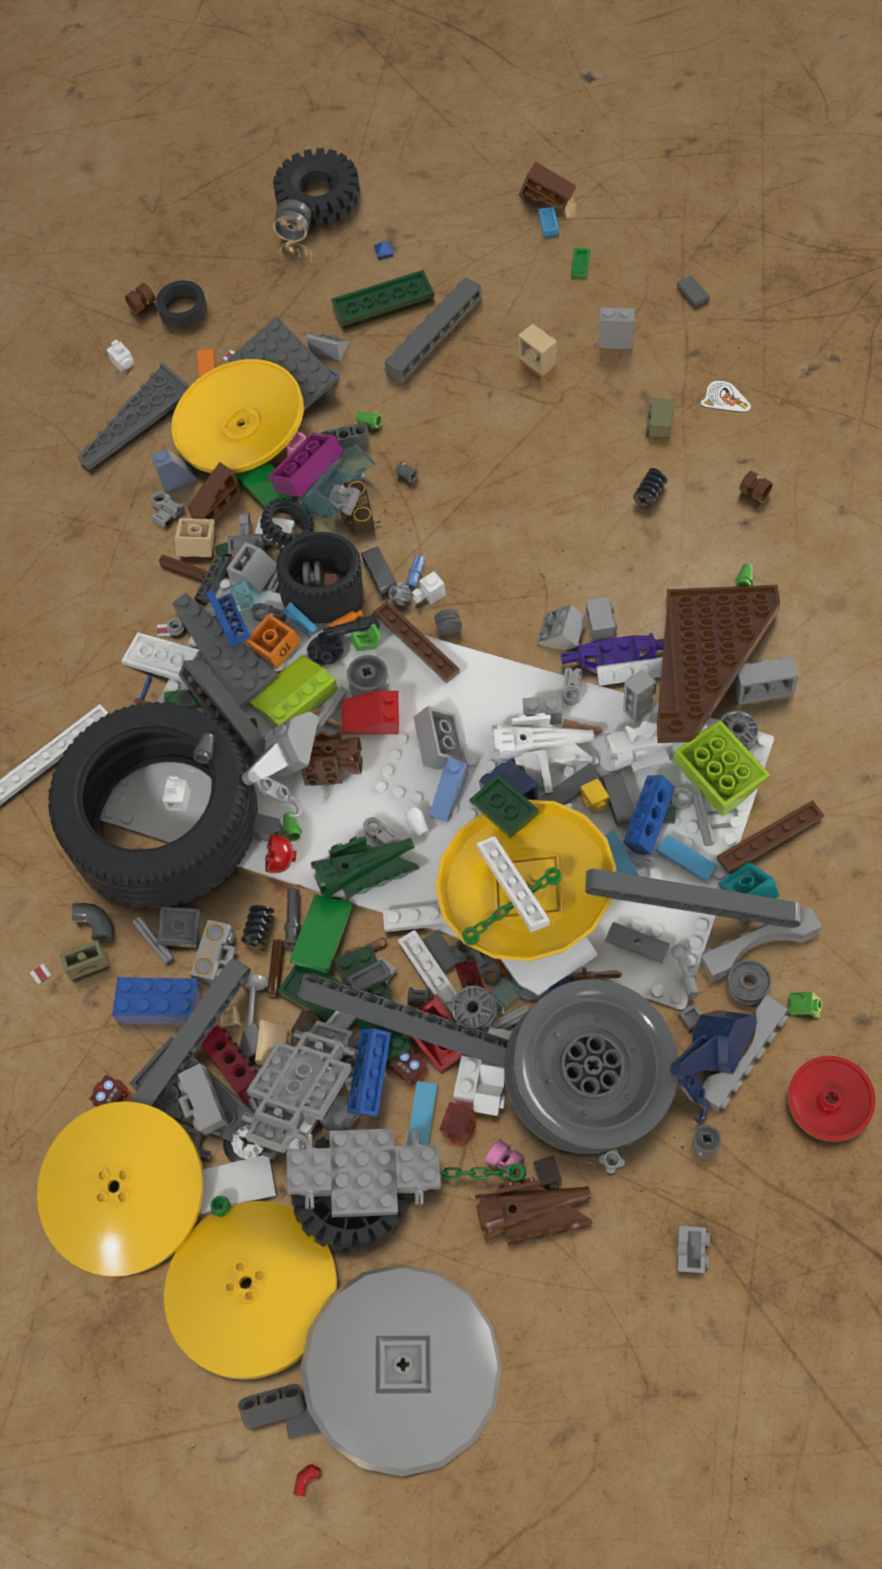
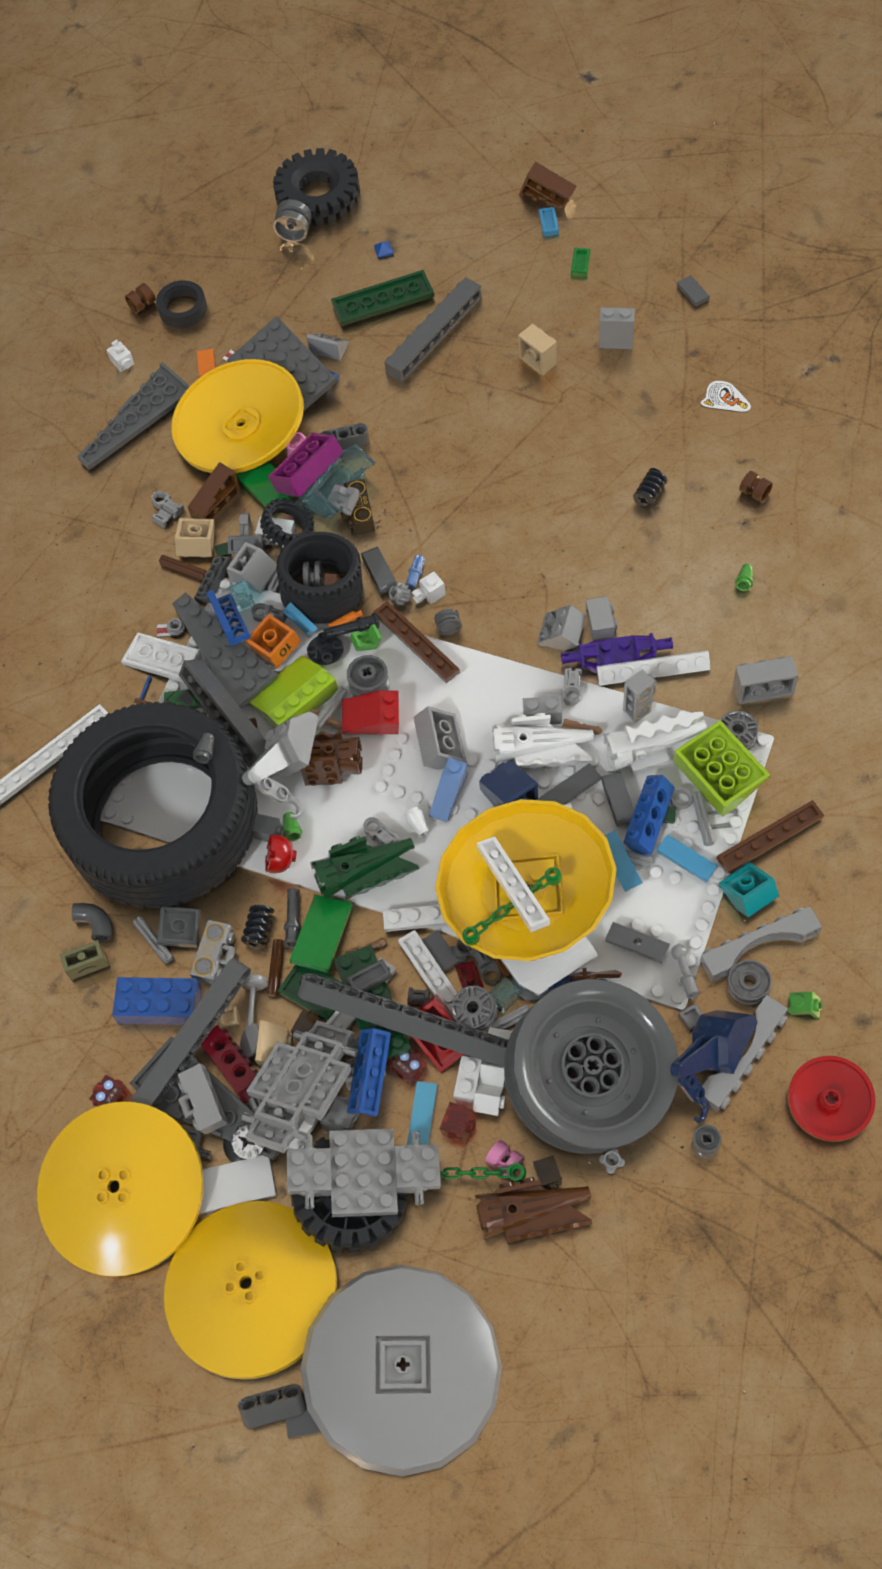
clear sticker [30,964,51,984] -> none
sand blue slope [151,449,197,493] -> none
white brick [162,776,191,811] -> none
green plate [210,1196,231,1217] -> none
red arm [293,1464,321,1497] -> none
bright green cone [356,412,382,429] -> none
dark grey bush [395,461,418,483] -> none
dark green plate [469,775,539,839] -> none
white panel [522,749,553,793] -> none
yellow brick [581,778,609,813] -> none
dark grey beam [585,869,801,928] -> none
olive brick [646,398,674,438] -> none
reddish brown wing [657,585,780,743] -> none
light grey cylinder [677,1226,710,1273] -> none

